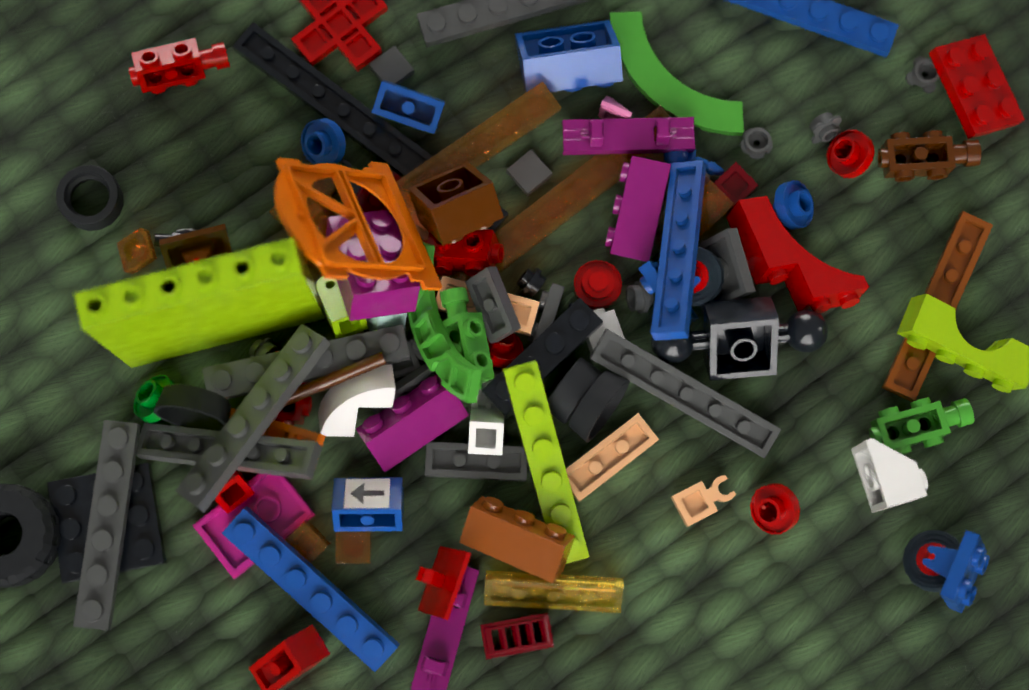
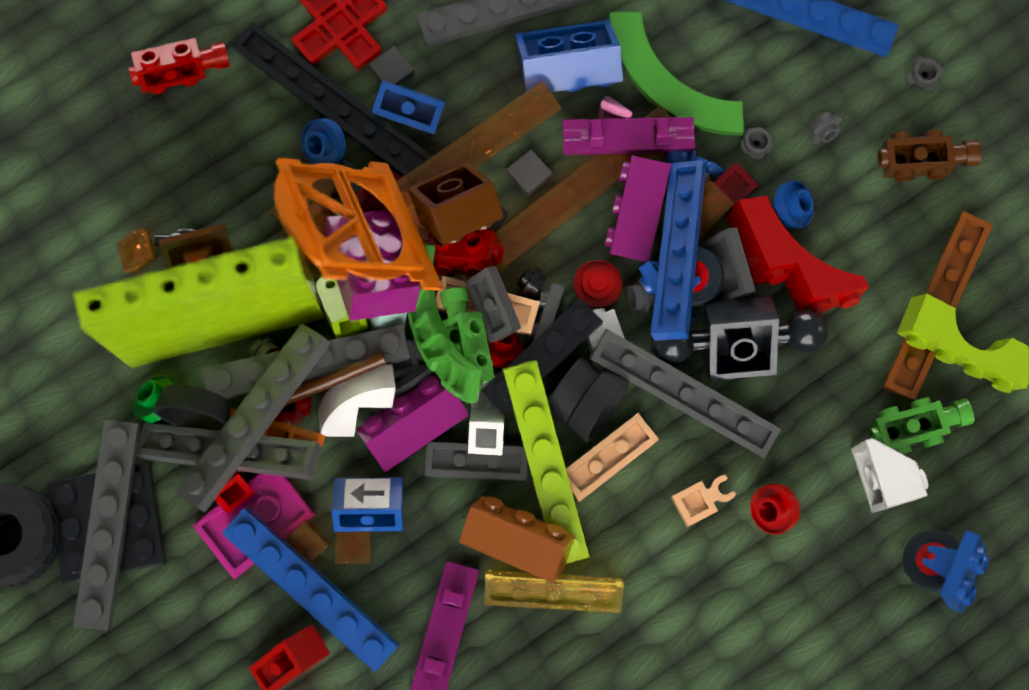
black tyre [56,165,124,231] -> none
red piece [415,546,472,621] -> none
dark red slope [480,612,554,660] -> none
red plate [826,129,875,178] -> none
red plate [928,34,1025,140] -> none

